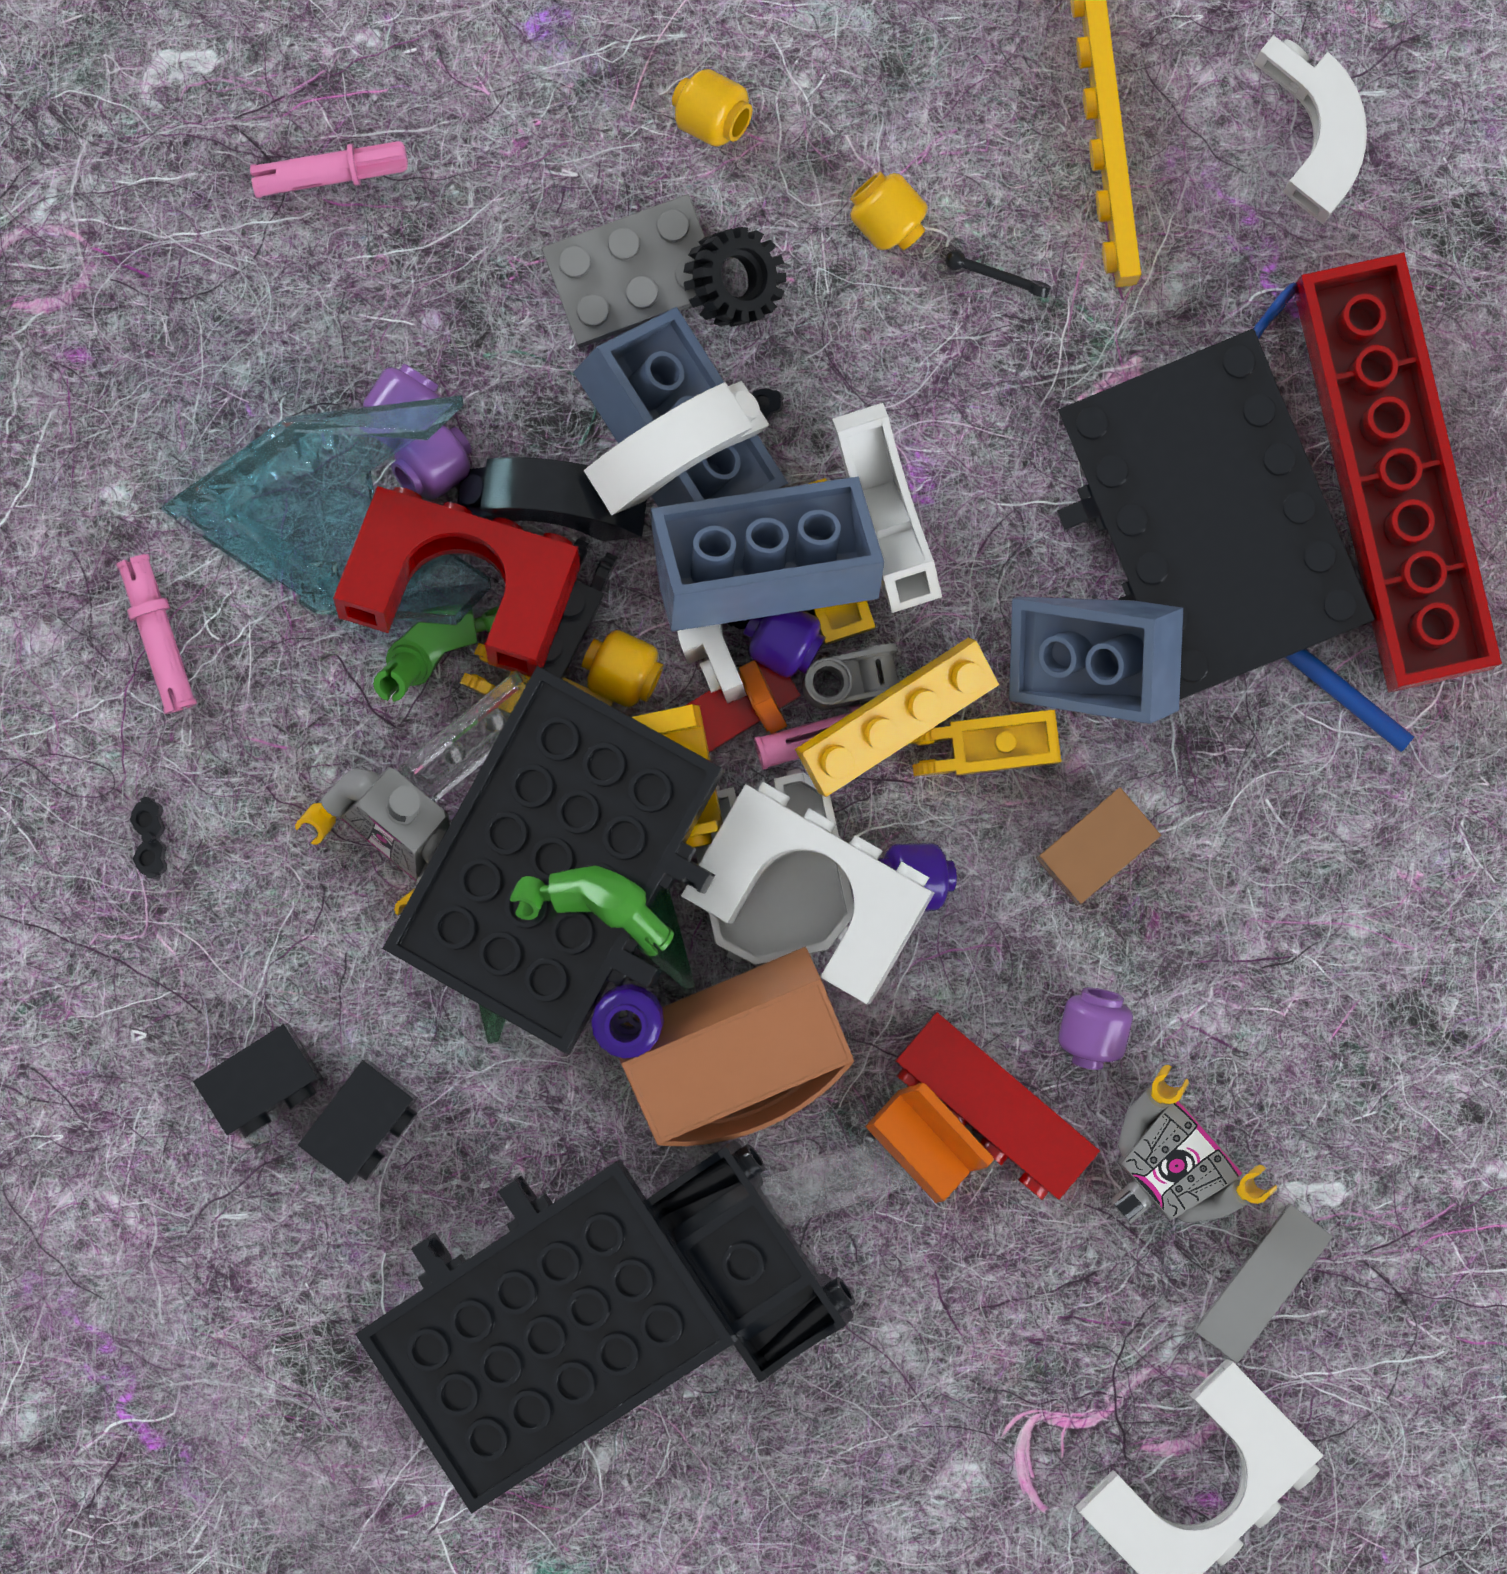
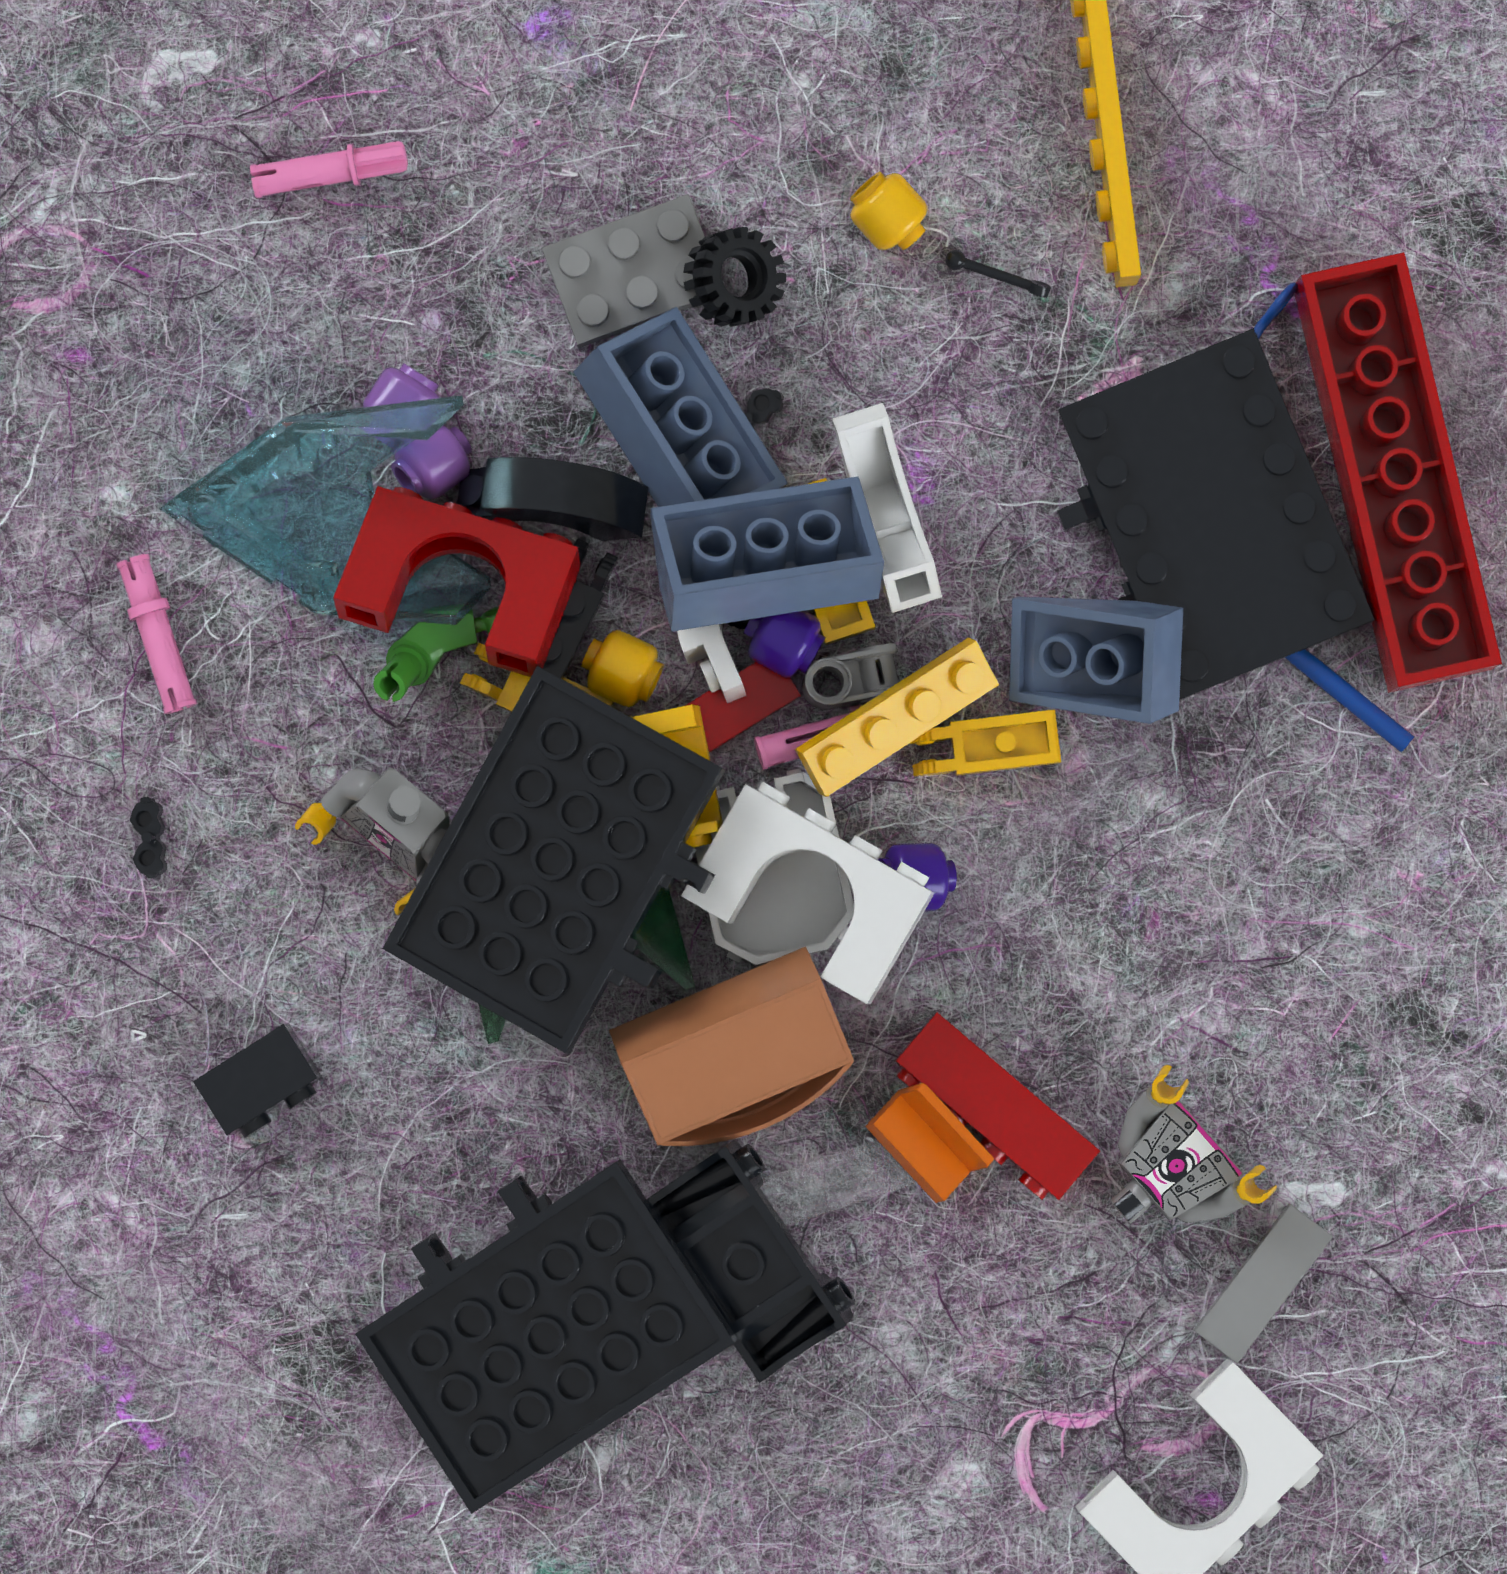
black brick [298,1059,418,1184] -> none
clear tile [397,670,529,802] -> none
bright green arm [510,865,674,957] -> none
white arch [584,381,769,515] -> none
dark purple head [591,984,664,1059] -> none
yellow head [672,69,753,147] -> none
orange tile [738,660,787,734] -> none
medium nougat panel [1036,787,1162,906] -> none
medium lavender head [1058,987,1133,1070] -> none
white arch [1254,35,1367,224] -> none

